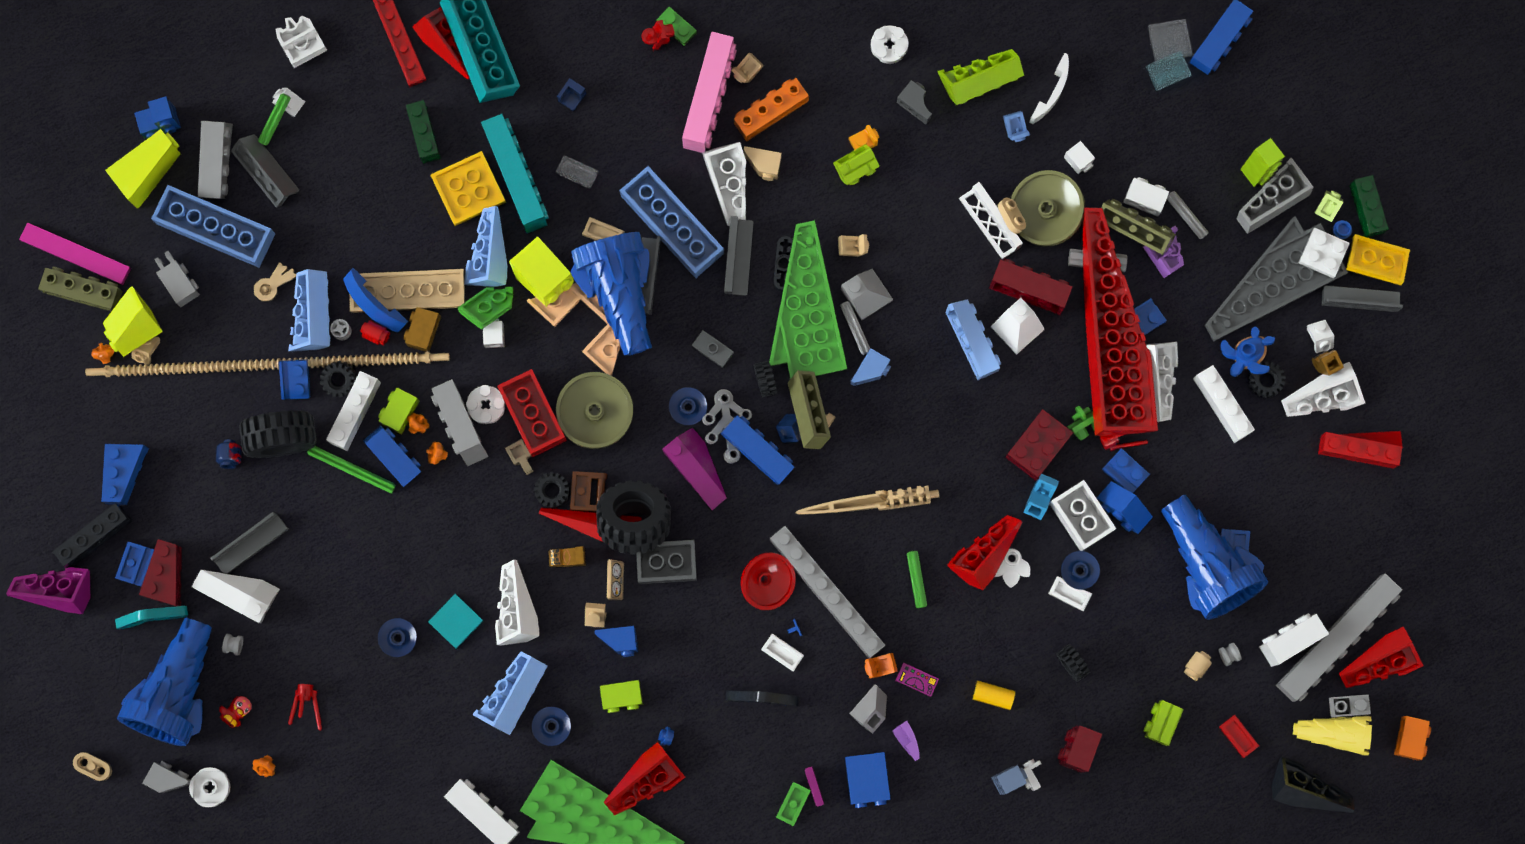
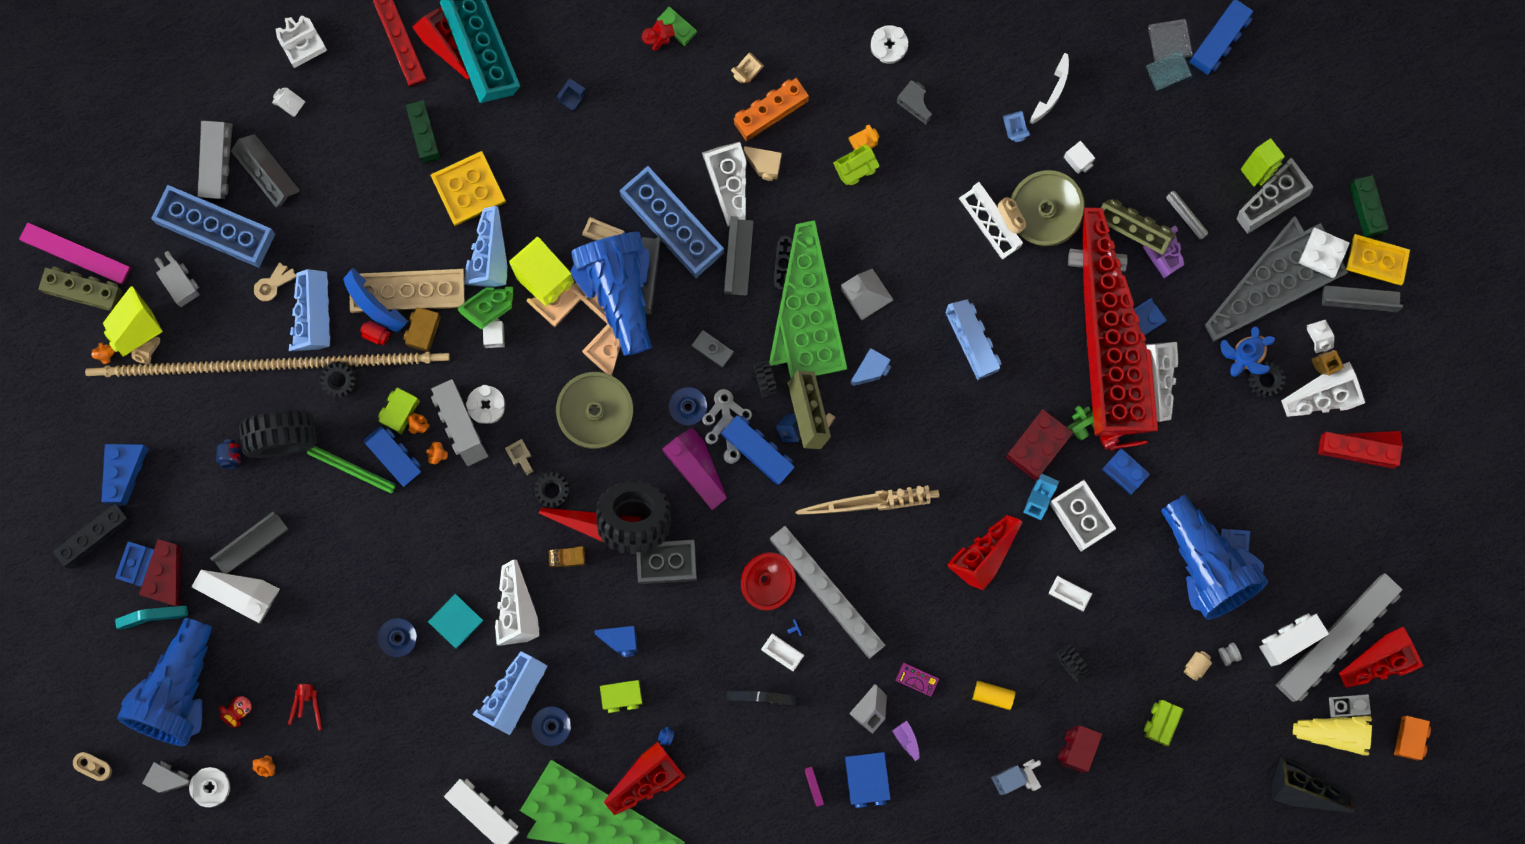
magenta wedge [6,567,90,614] -> none
neon yellow slope [105,129,181,209] -> none
blue brick [134,96,181,139] -> none
light grey wheel [222,634,243,655] -> none
bright green axle [258,93,291,145] -> none
blue plate [279,359,311,400] -> none
white brick [326,371,381,451] -> none
light grey wheel [330,319,352,341] -> none
teal brick [481,114,549,233] -> none
red brick [497,369,567,457] -> none
clear tile [556,155,598,189] -> none
reddish brown plate [570,471,608,512] -> none
tan bracket [585,603,606,627] -> none
slope [607,560,624,600] -> none
bright pink brick [682,32,737,153] -> none
bright green plate [776,782,811,826] -> none
tan bracket [838,234,869,257] -> none
light grey axle [840,301,870,355] -> none
orange bracket [865,653,898,679] -> none
bright green axle [907,551,927,608] -> none
lime wedge [938,49,1024,105] -> none
dark red brick [989,259,1072,315] -> none
white slope [991,298,1045,355] -> none
white plate [995,549,1030,588] -> none
dark blue dish [1061,551,1100,590] -> none
blue brick [1097,481,1153,534] -> none
white brick [1123,178,1169,217] -> none
white brick [1193,365,1255,443] -> none
red tile [1219,715,1259,758] -> none
yellowish green bracket [1315,190,1343,222] -> none
blue plate [1333,220,1352,239] -> none

